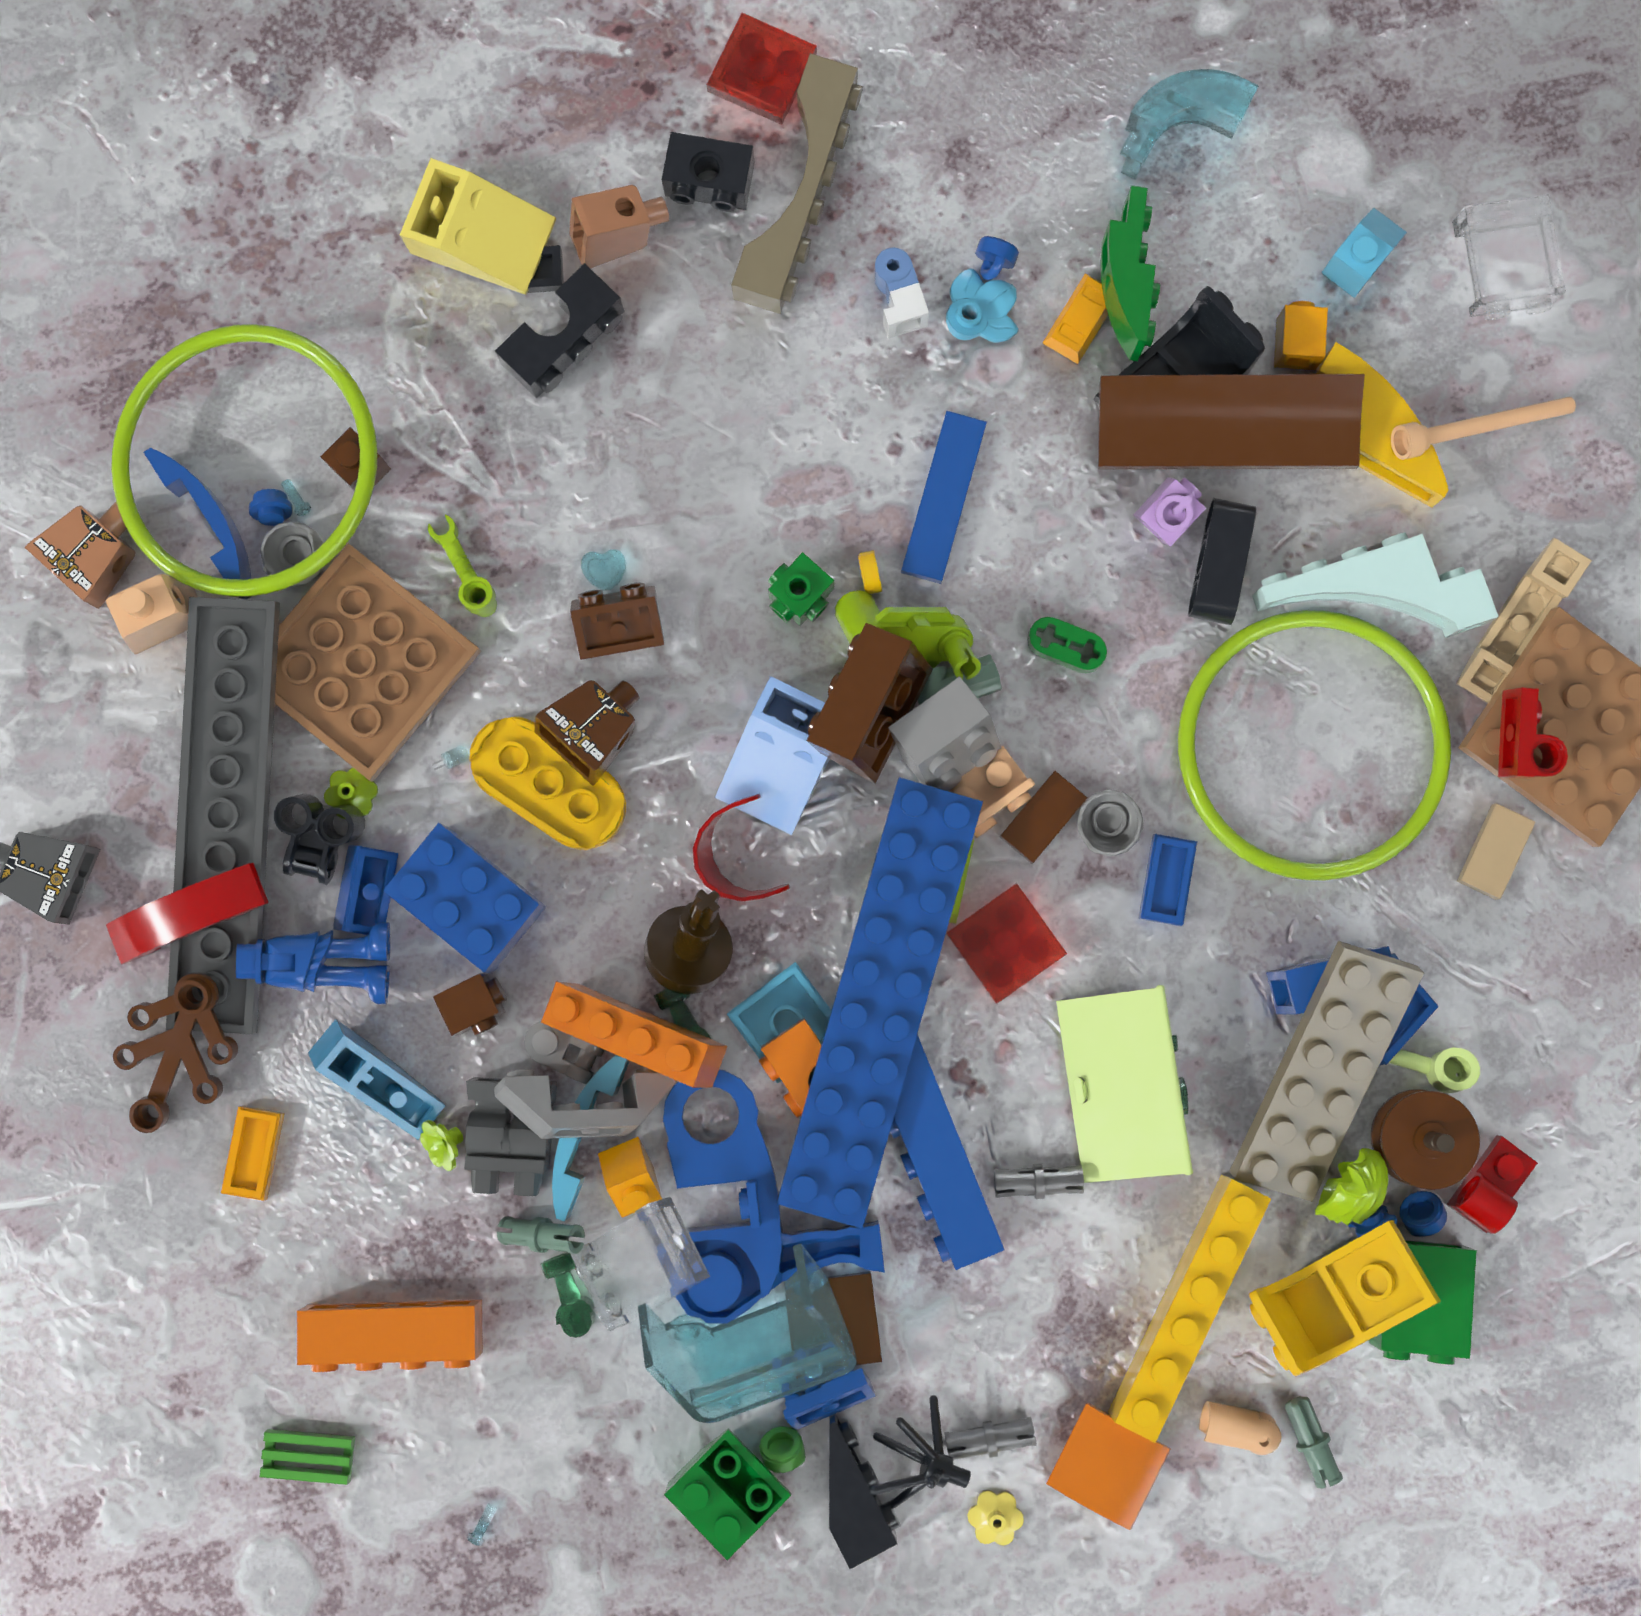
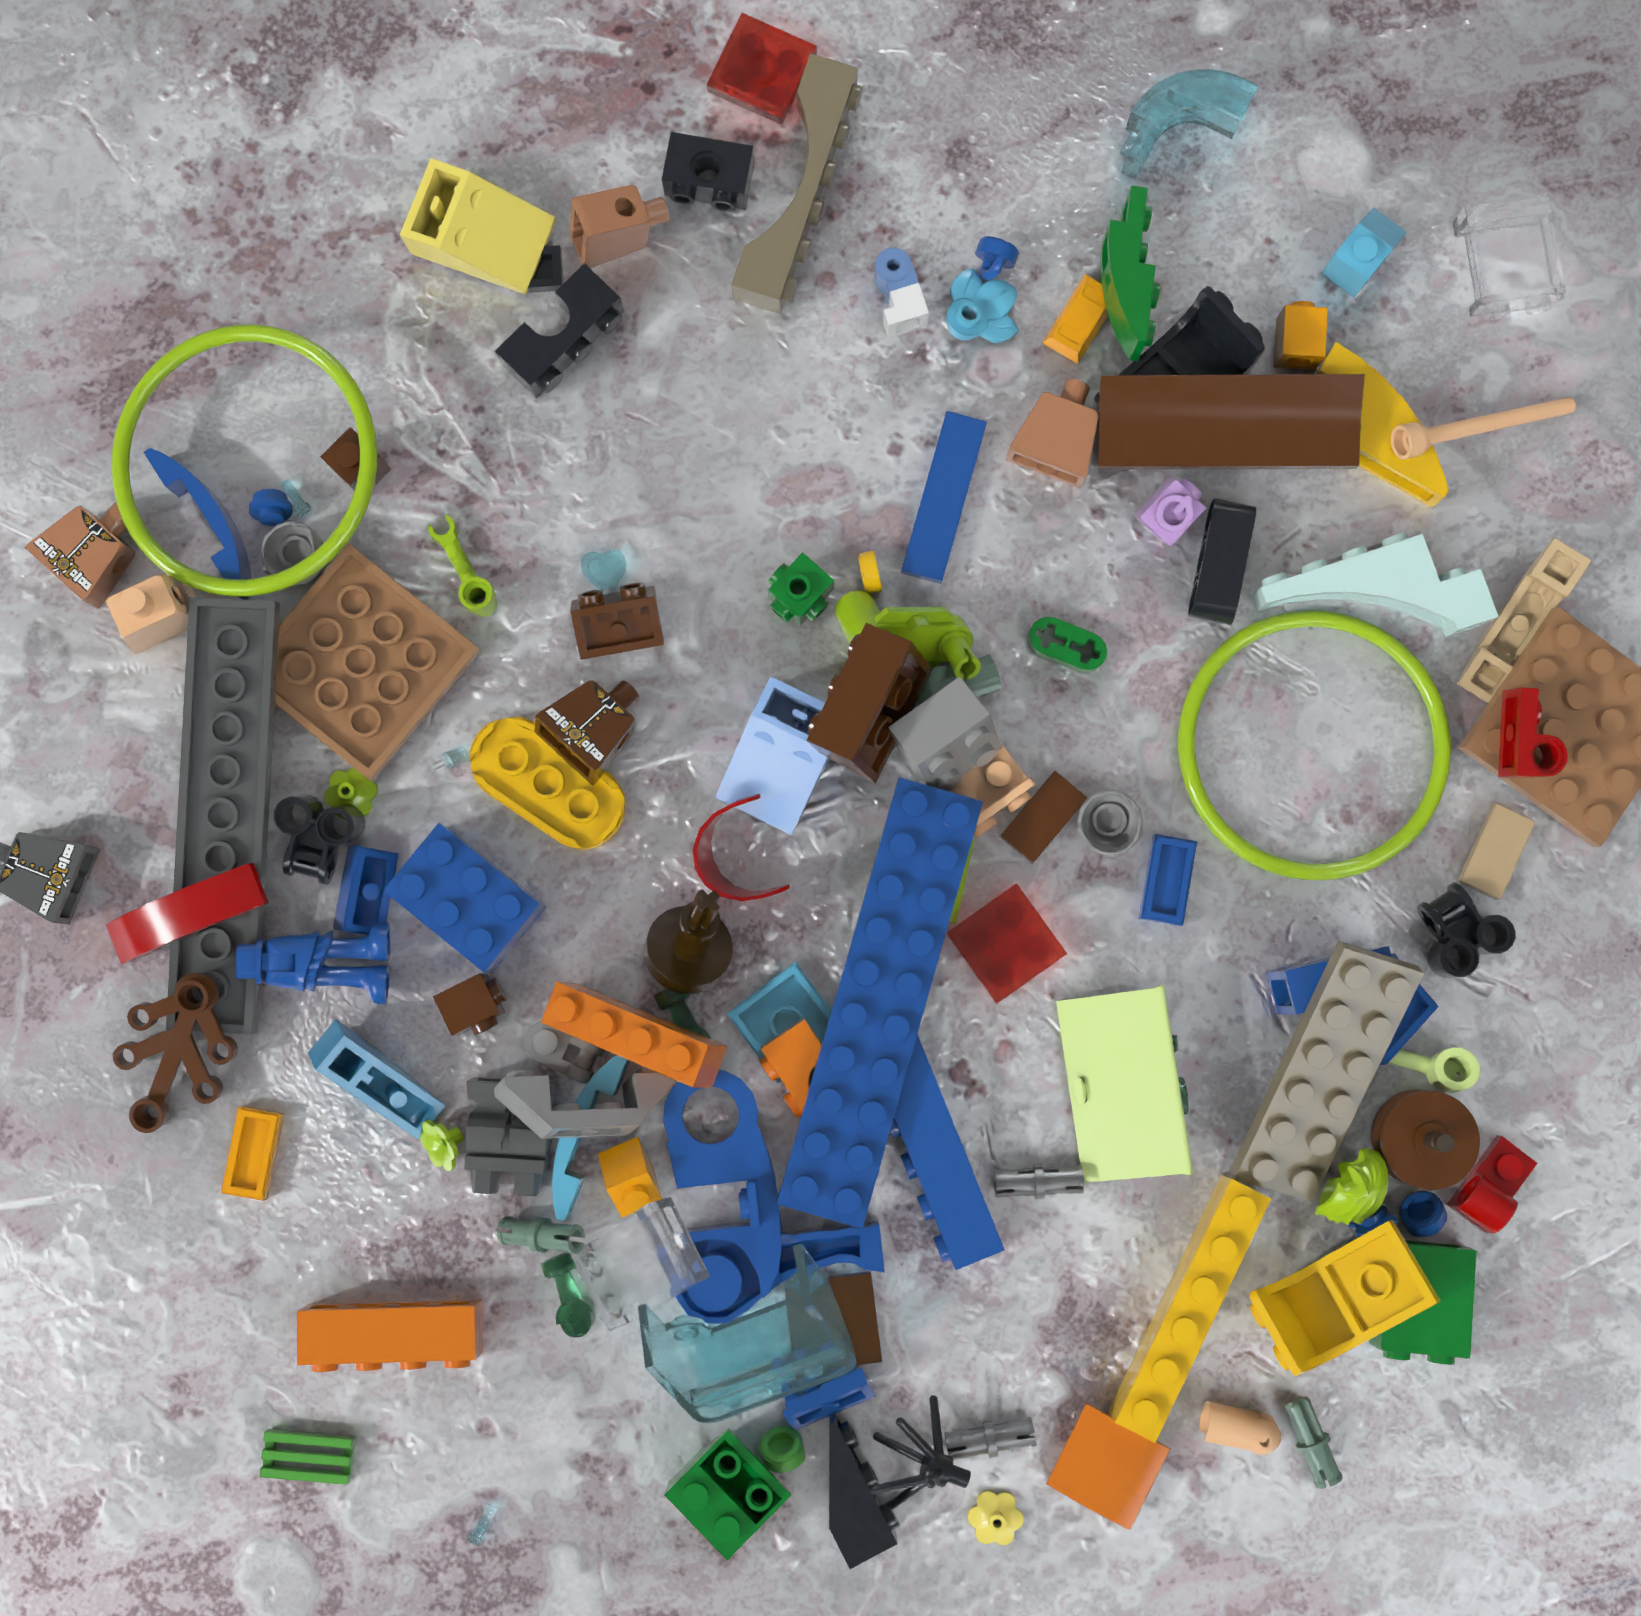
none -> nougat torso [1006,379,1099,488]
none -> black piece [1417,882,1516,978]

